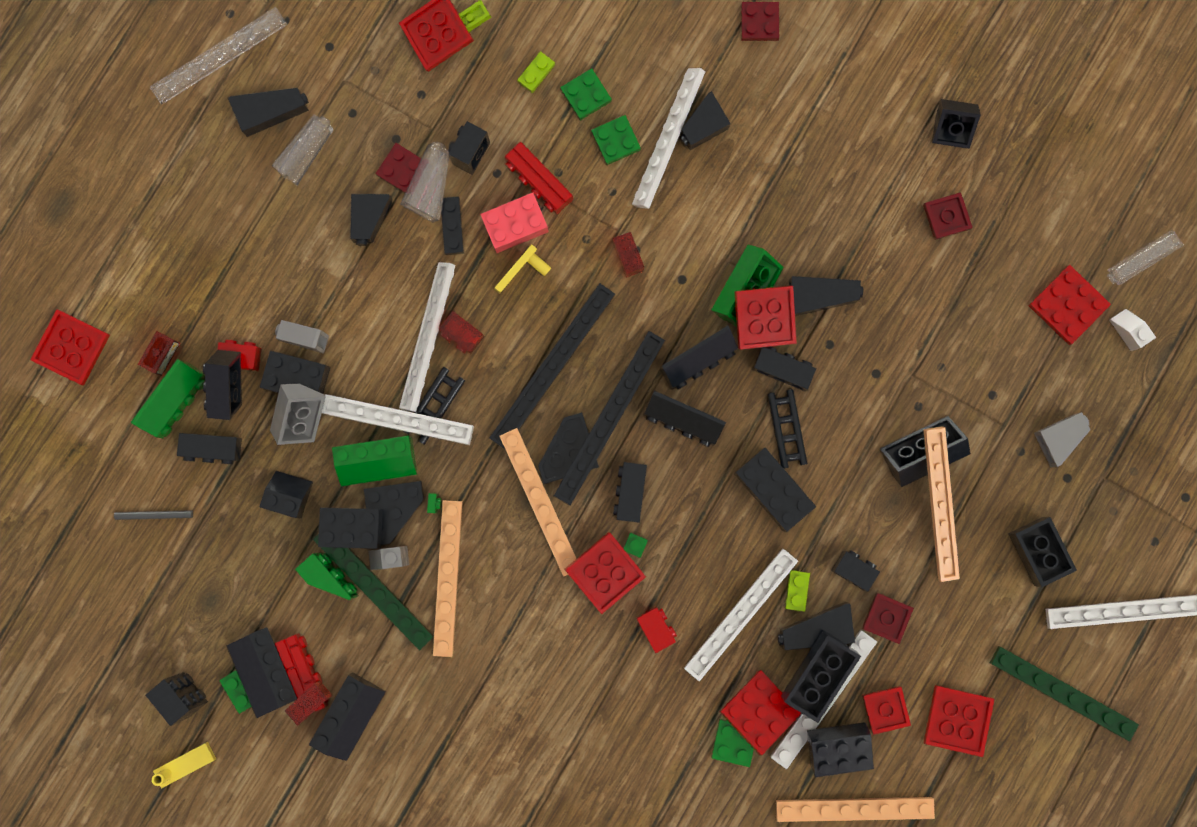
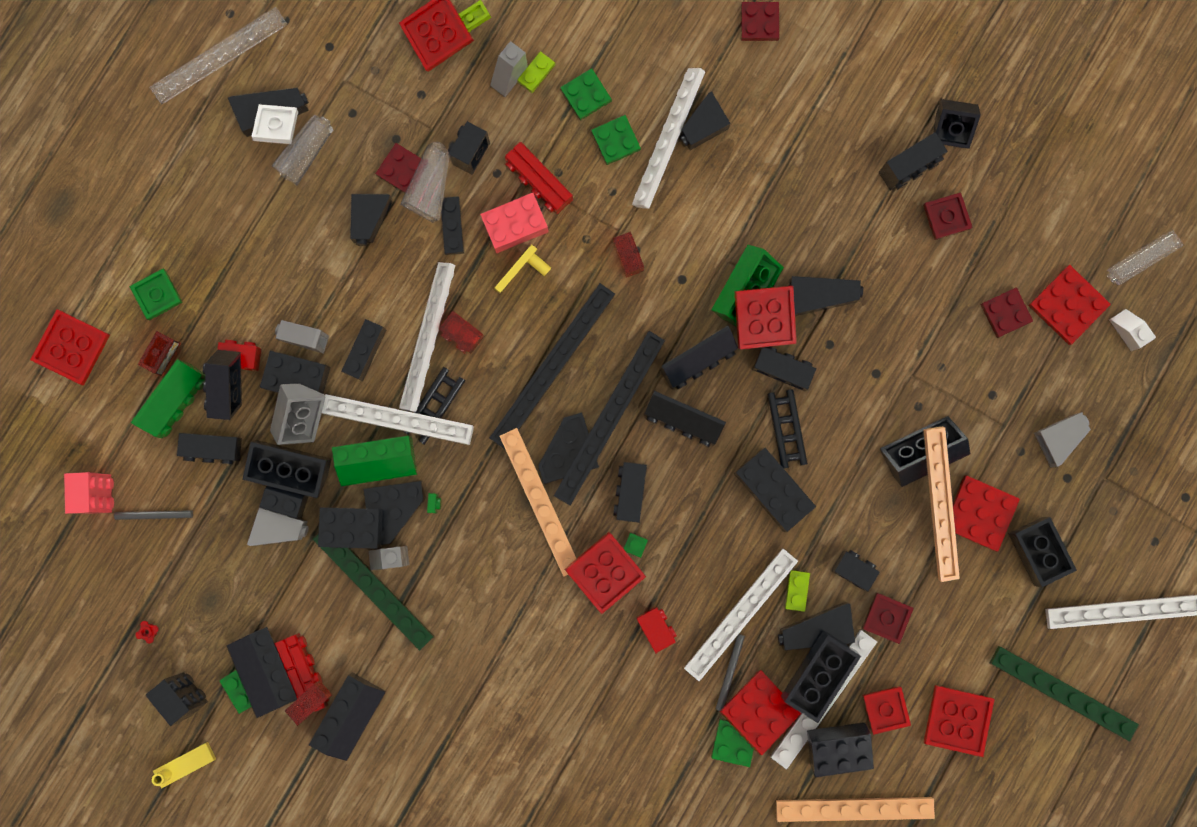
green slope [295,552,359,600] -> none
light nougat plate [433,500,463,657] -> none
none -> coral brick [64,472,114,514]
none -> green plate [129,269,183,321]
none -> red plate [136,621,159,644]
none -> black slope [242,440,332,498]
none -> light grey slope [247,508,309,546]
none -> white plate [252,104,298,144]
none -> black brick [341,319,387,381]
none -> light grey slope [490,41,528,97]
none -> dark grey bar [715,634,745,711]
none -> black brick [878,132,948,191]
none -> red plate [953,475,1020,552]
none -> dark red plate [980,287,1033,338]

